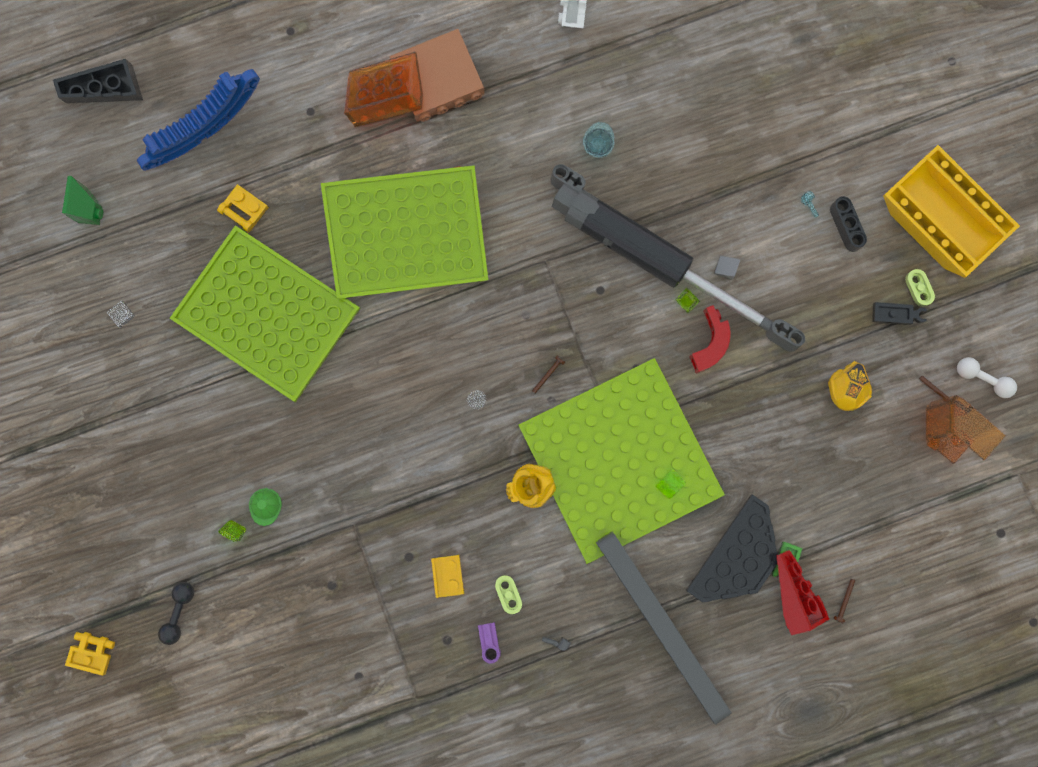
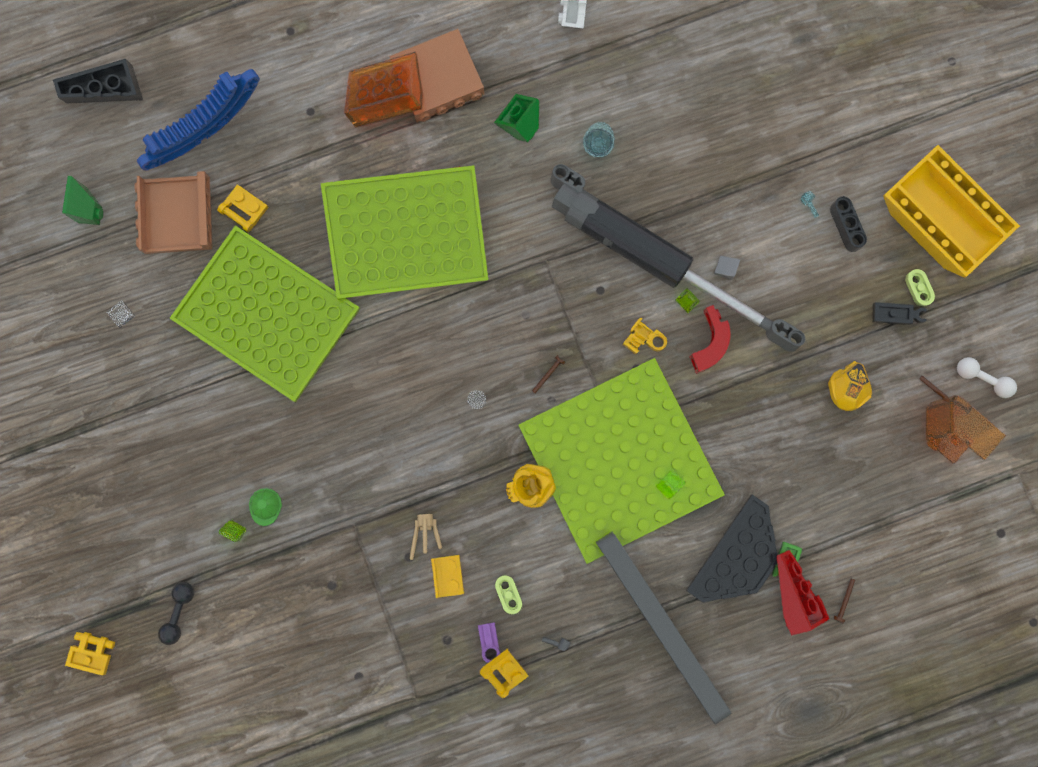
none -> nougat panel [134,171,213,254]
none -> tan plant [410,514,442,560]
none -> yellow plate [480,649,529,698]
none -> green slope [494,94,539,142]
none -> yellow piece [622,318,667,355]

